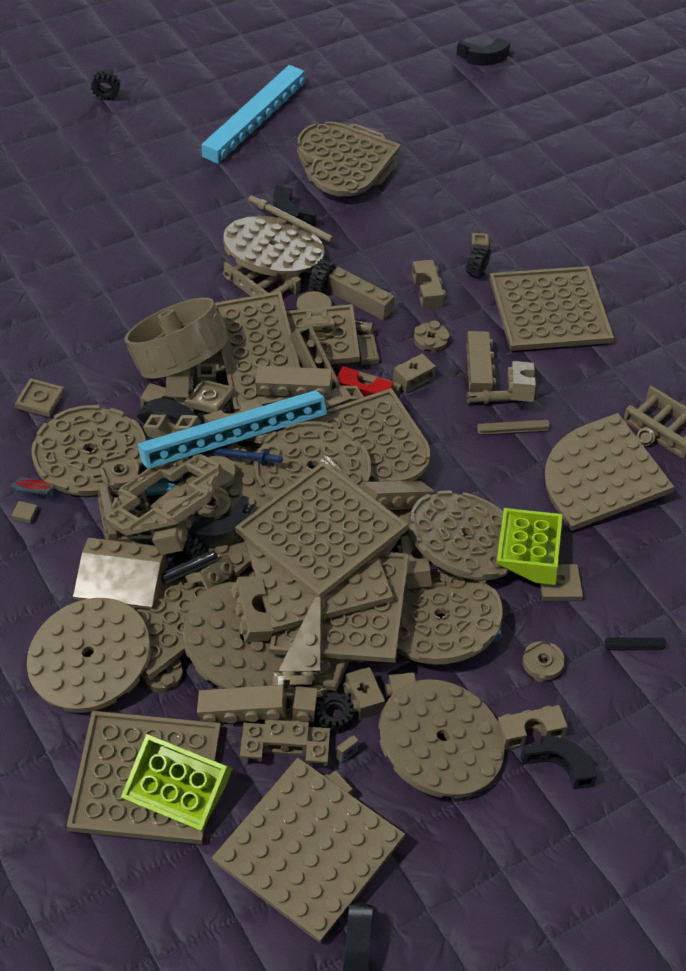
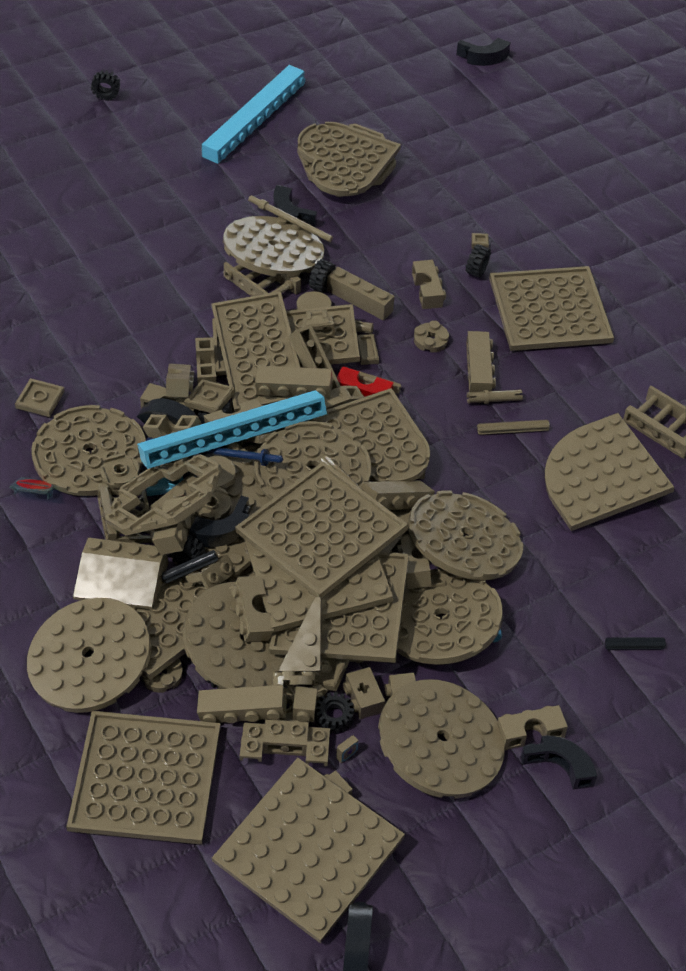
dark tan tile [11,501,38,524] -> none
lime slope [121,734,233,831] -> none
dark tan wheel [124,297,229,379] -> none
dark tan brick [393,353,436,393] -> none
lime slope [496,508,563,585] -> none
dark tan arch [507,361,536,402] -> none
dark tan plate [522,641,564,682] -> none
dark tan plate [540,564,583,601] -> none
dark tan plate [637,427,655,446] -> none

